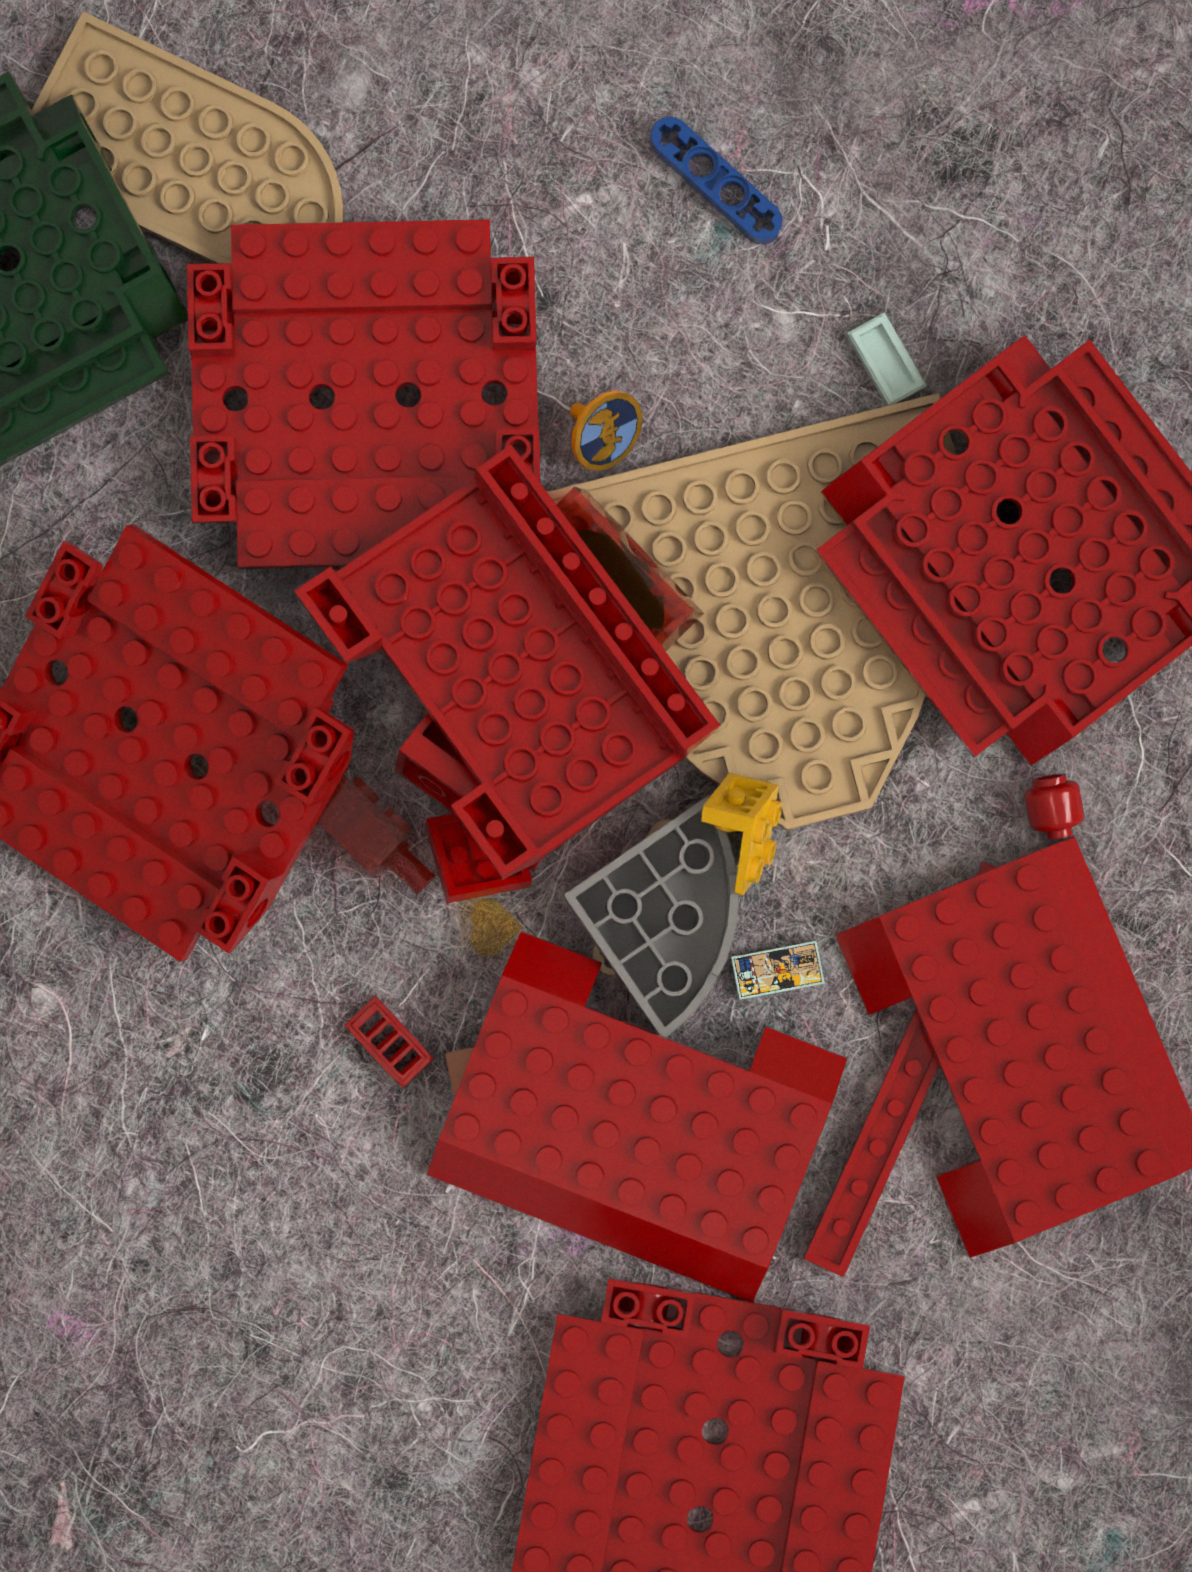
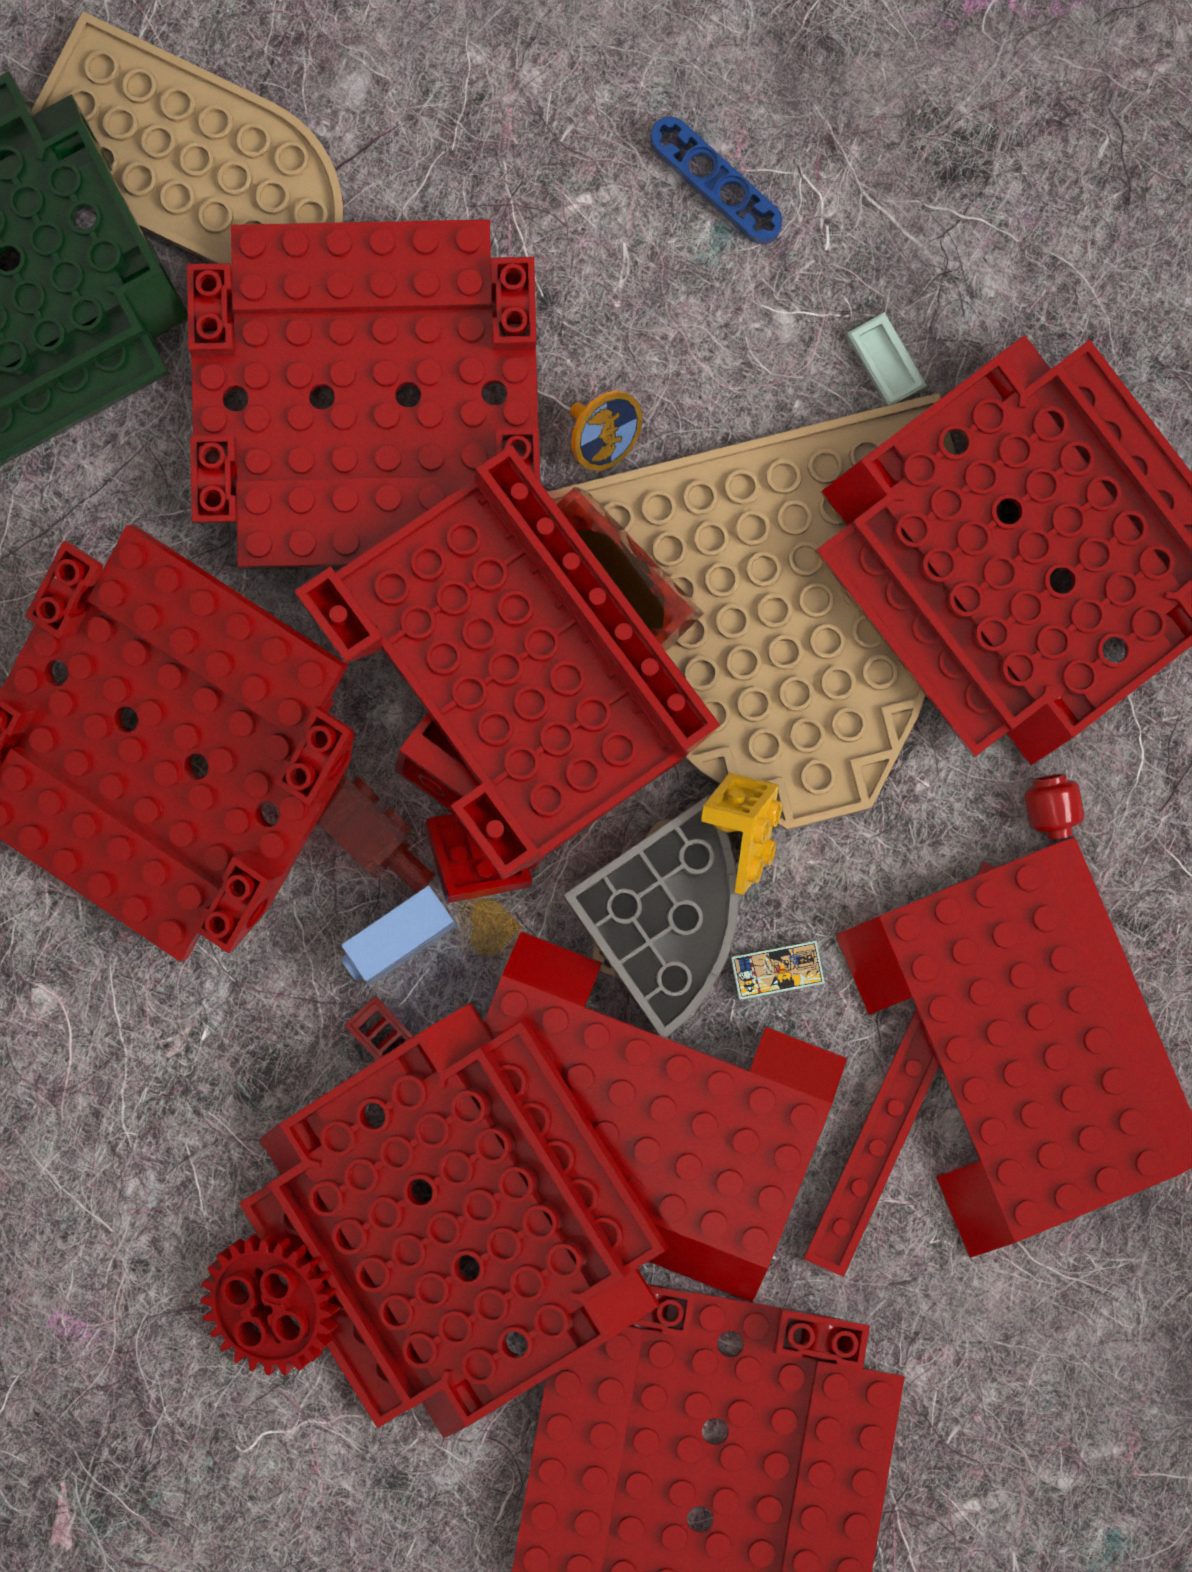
none -> red gear [200,1233,340,1376]
none -> red slope [239,1003,669,1438]
none -> light blue brick [340,885,457,985]

